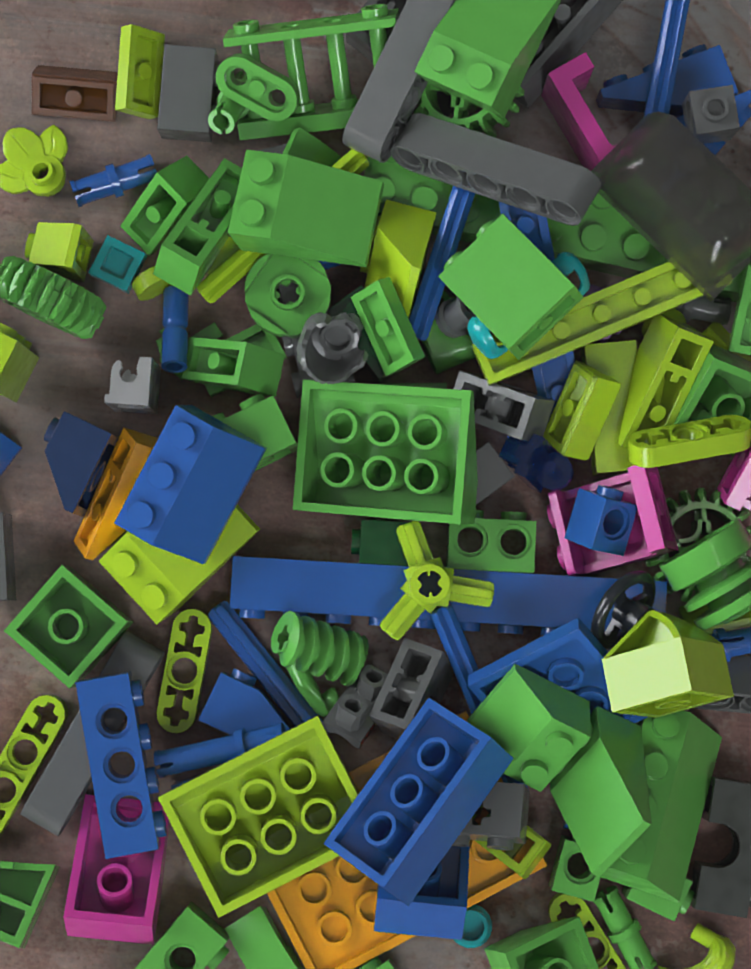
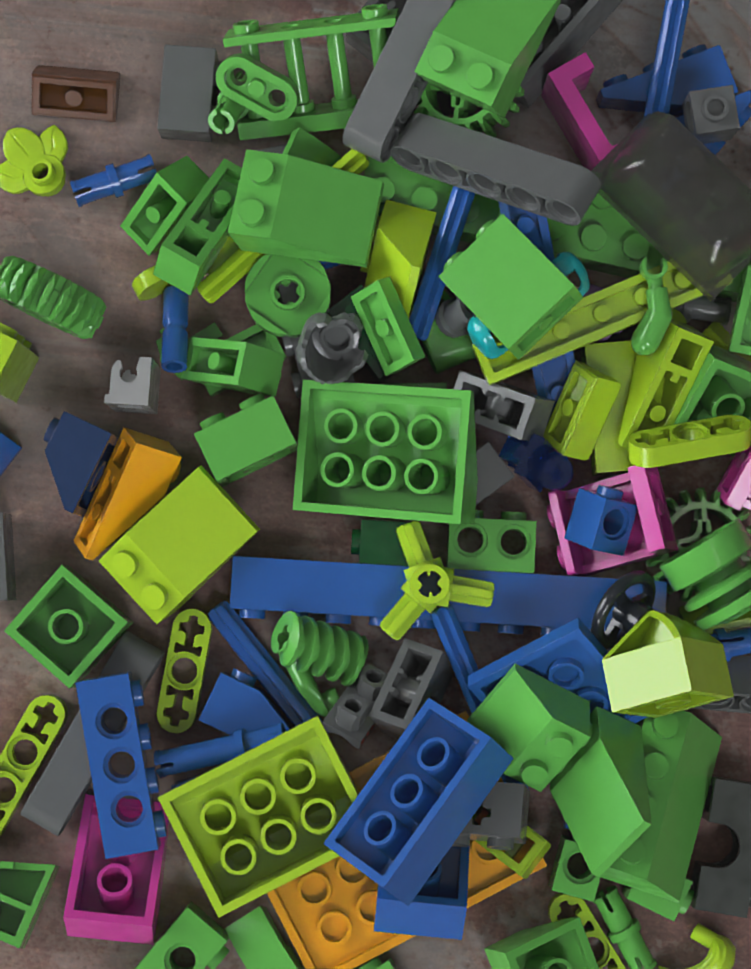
lime slope [25,222,94,282] -> none
teal plate [88,235,147,294] -> none
blue slope [114,405,267,564] -> none
lime plate [115,24,165,119] -> none
teal plate [453,904,492,948] -> none
none -> bright green arm [631,256,673,355]

